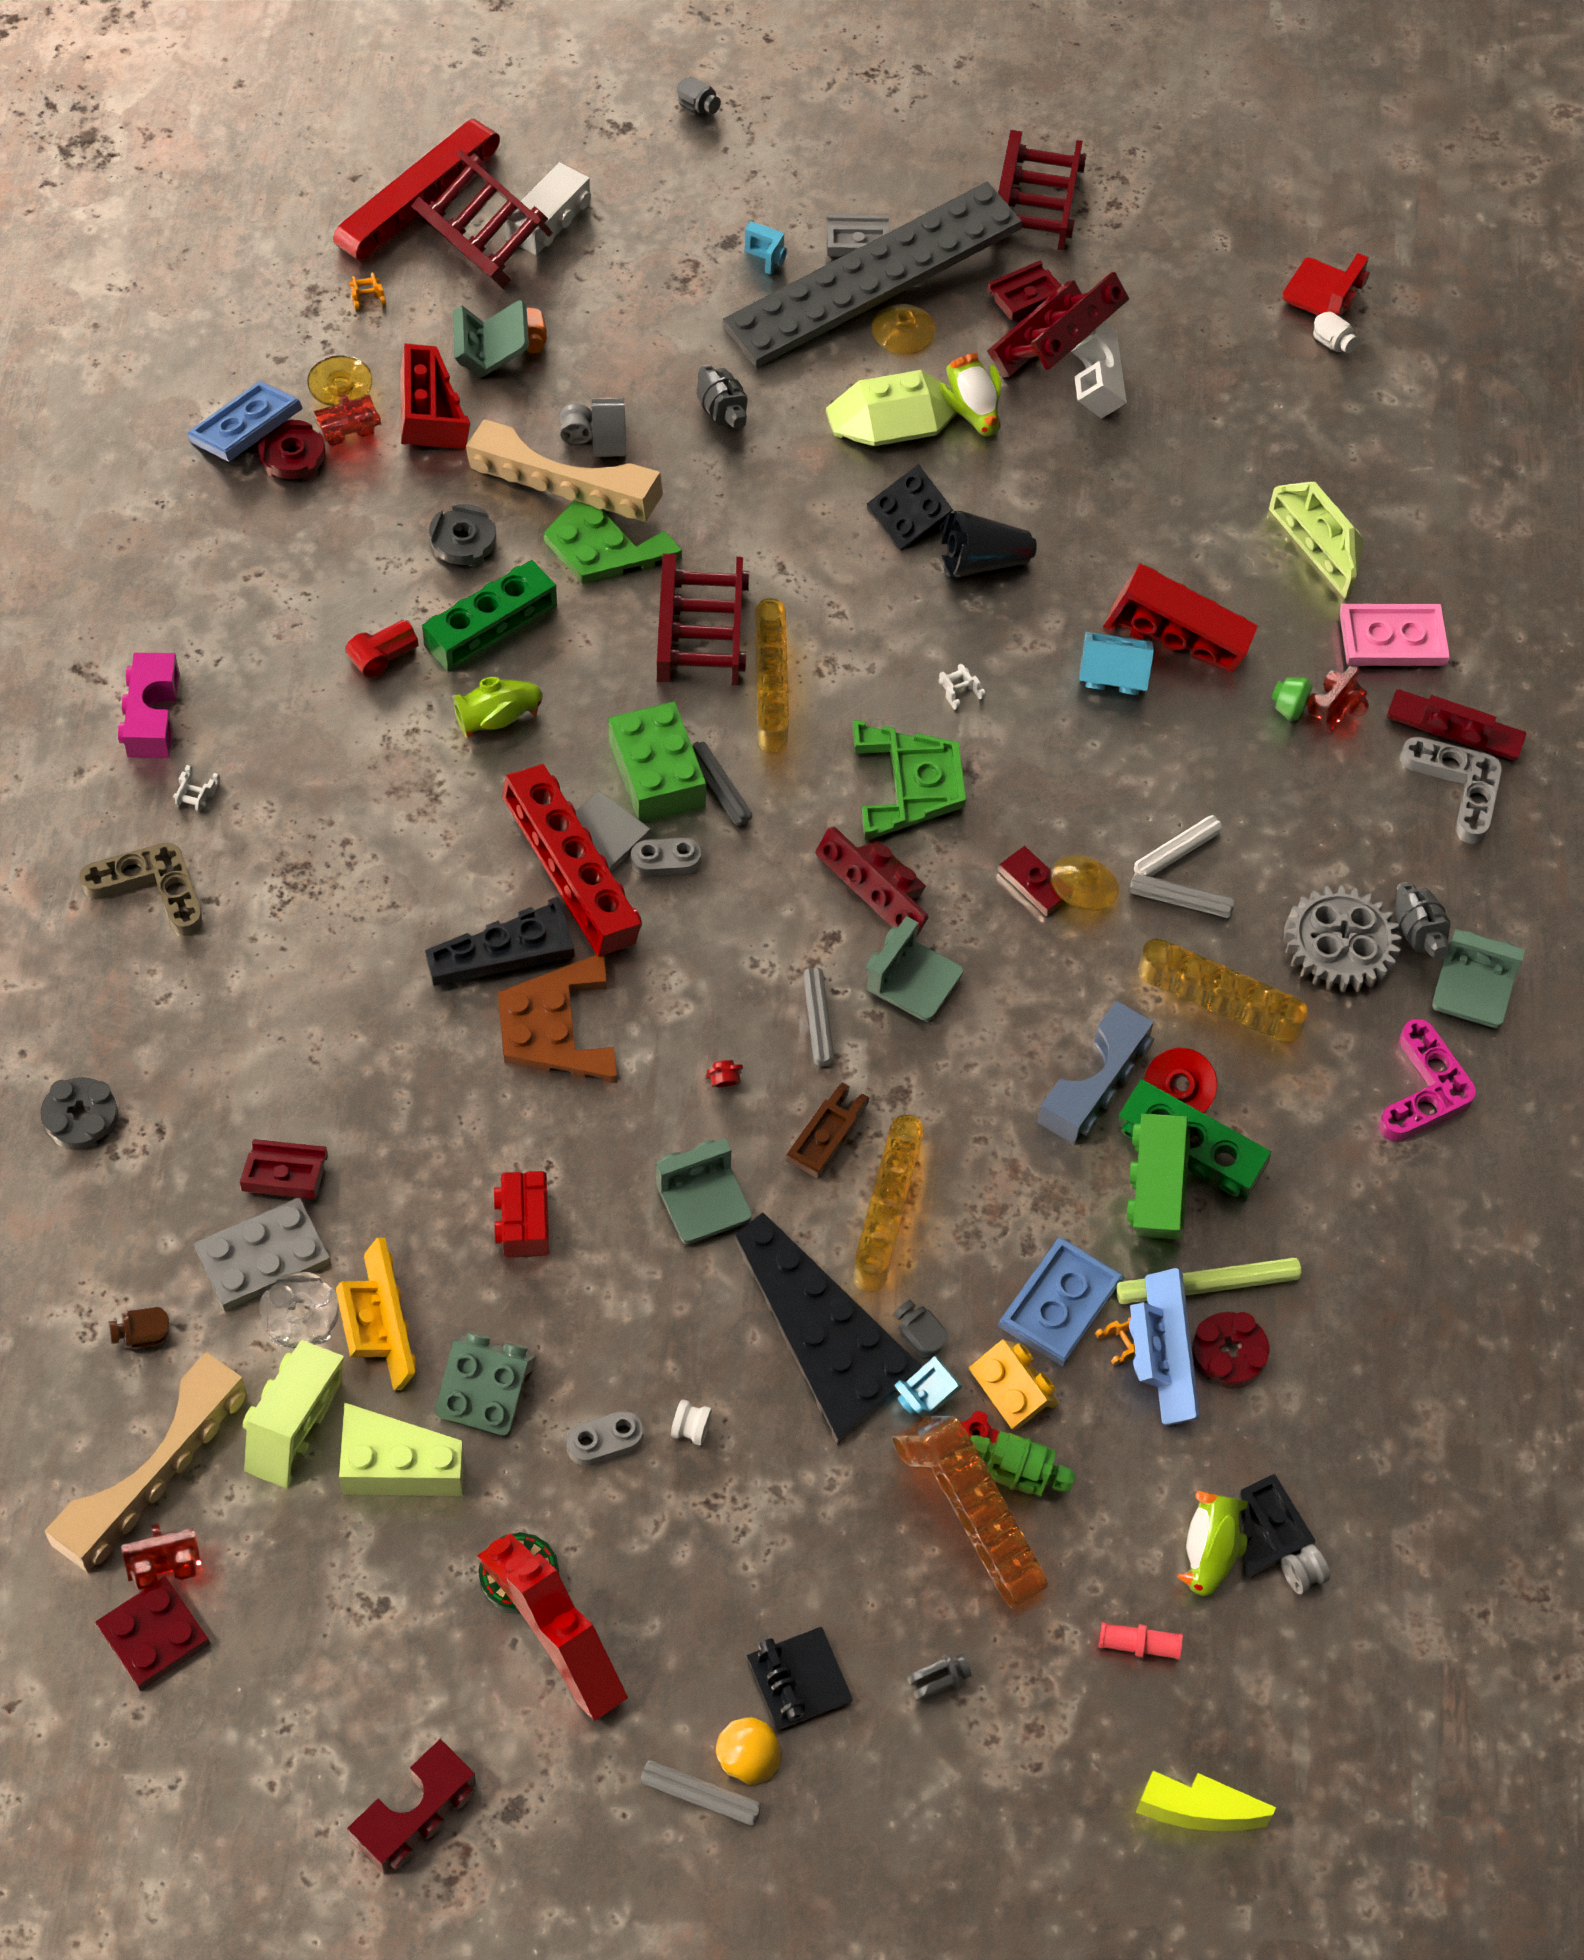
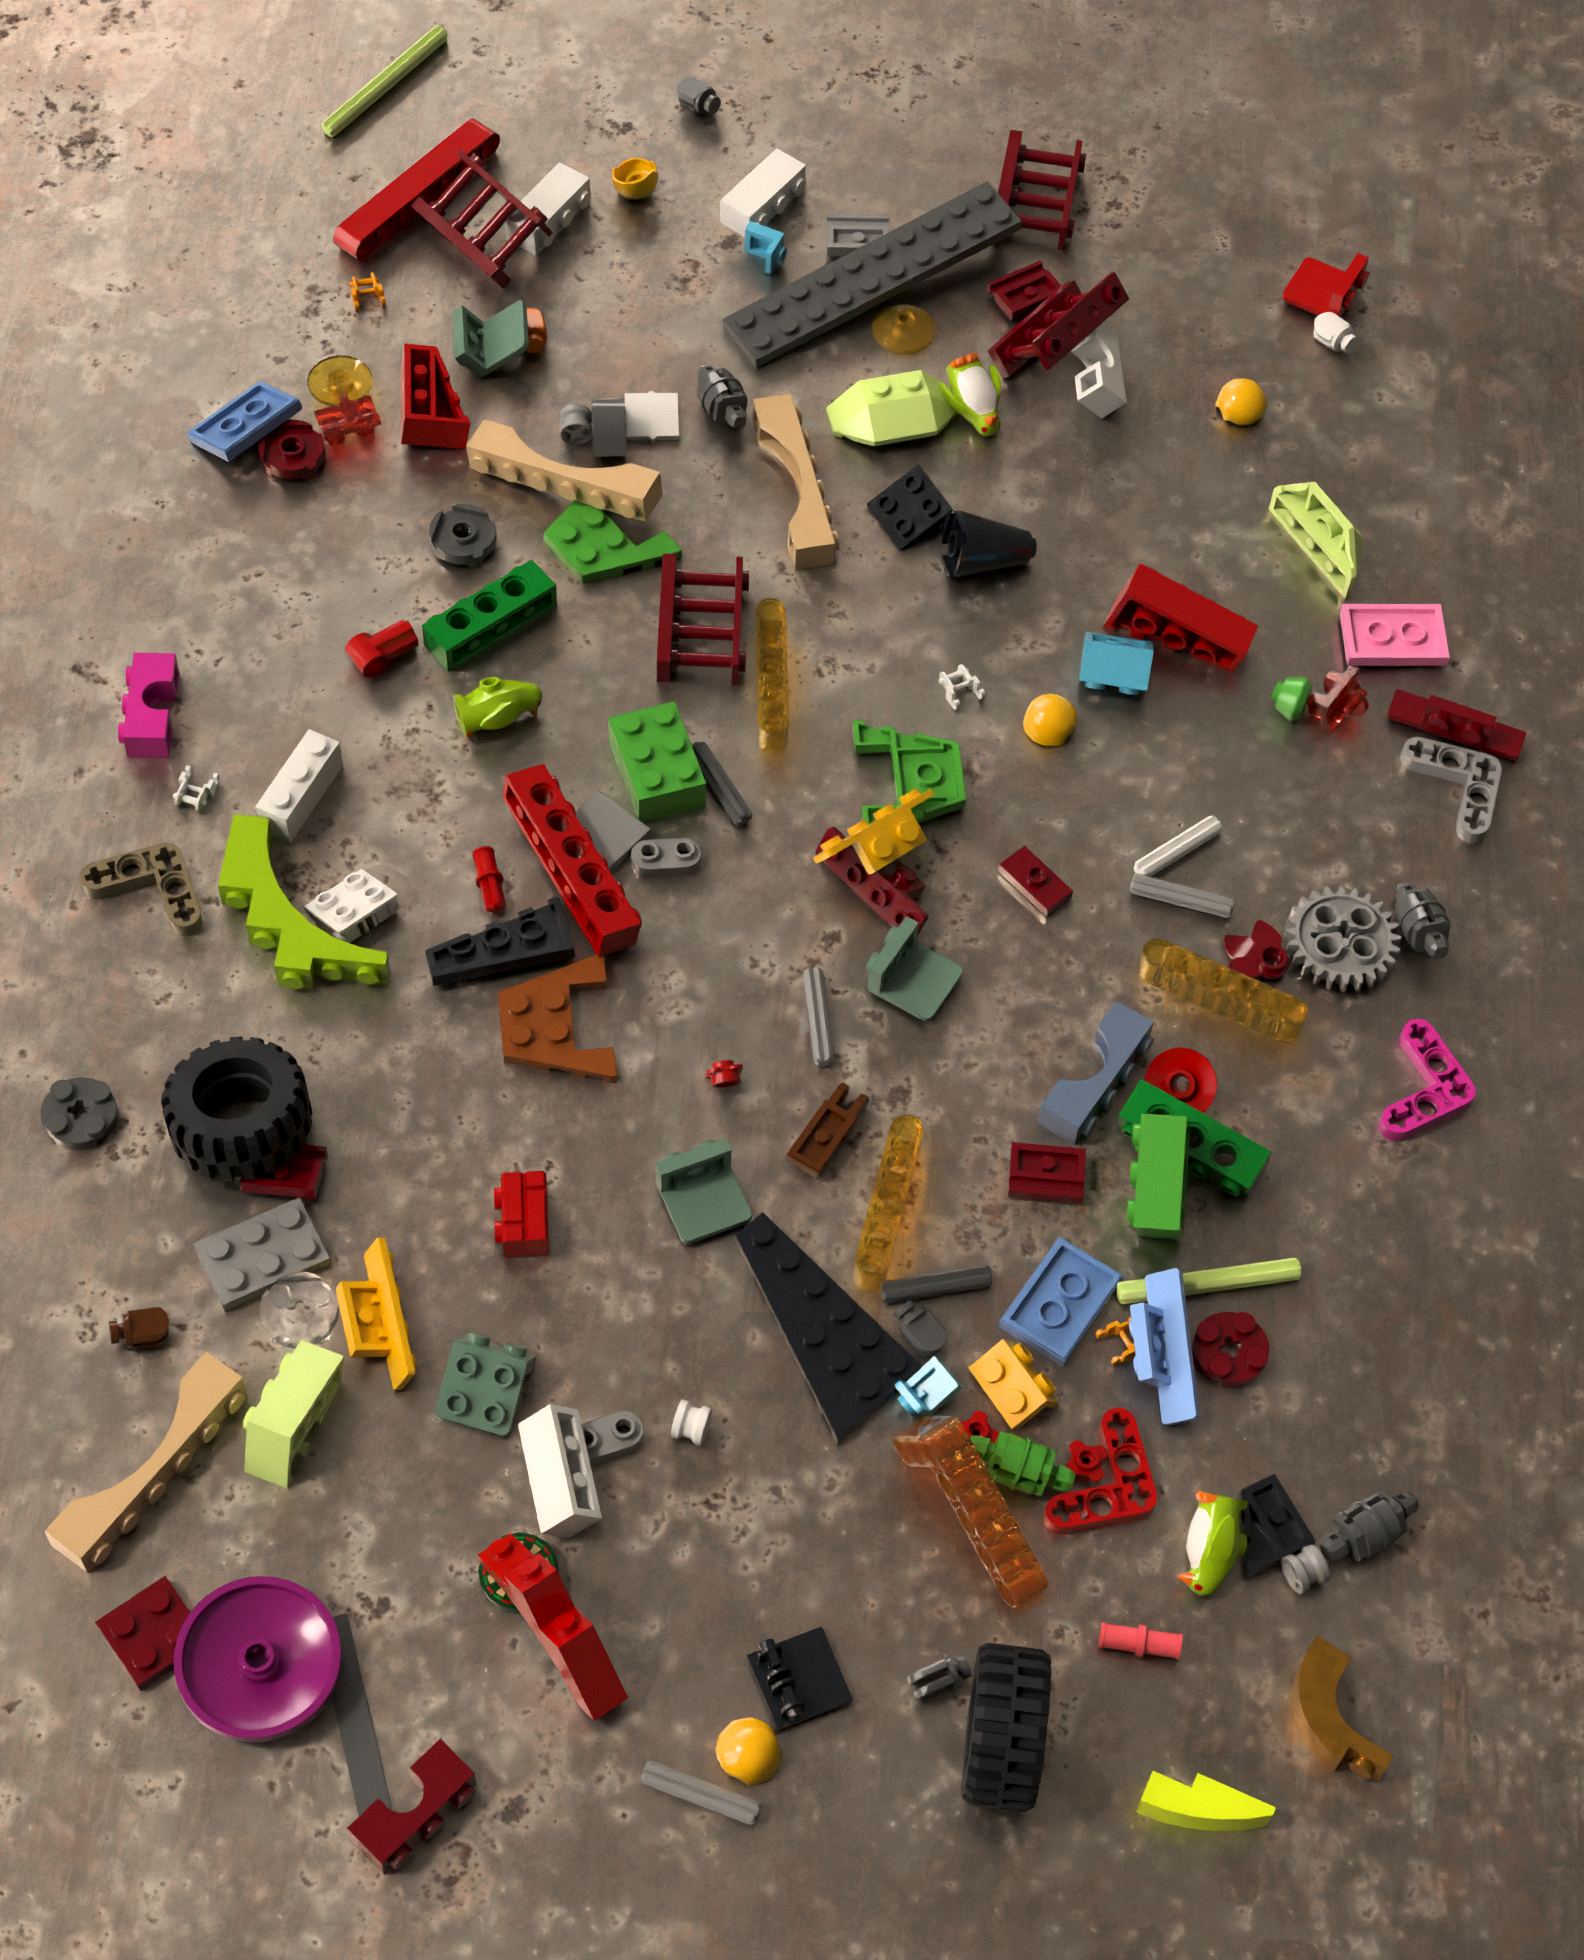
clear red hips [121,1524,201,1590] -> none
yellowish green wedge [339,1403,465,1496] -> none
clear yellow dish [1051,855,1119,911] -> none
sand green bracket [1432,929,1526,1028] -> none
none -> black tyre [161,1036,313,1181]
none -> magenta dish [173,1576,342,1742]
none -> lime arch [218,814,390,989]
none -> white brick [255,729,343,844]
none -> white hinge [304,869,399,943]
none -> yellowish green axle [321,25,448,138]
none -> dark grey sticker [332,1614,392,1816]
none -> red axle [472,846,506,914]
none -> white brick [518,1404,602,1538]
none -> yellow hair [611,158,658,200]
none -> white piece [625,391,679,443]
none -> white brick [720,148,807,237]
none -> tan arch [752,393,839,570]
none -> yellow bracket [813,788,935,875]
none -> dark grey axle [880,1264,992,1303]
none -> black tyre [962,1643,1051,1812]
none -> dark red plate [1008,1142,1086,1204]
none -> yellow hair [1023,693,1077,746]
none -> red beam [1044,1408,1157,1535]
none -> red plate [1065,1440,1107,1482]
none -> yellow hair [1215,378,1267,425]
none -> dark red plate [1223,920,1289,980]
none -> pearl gold arch [1292,1635,1393,1781]
none -> dark grey piece [1320,1490,1419,1562]

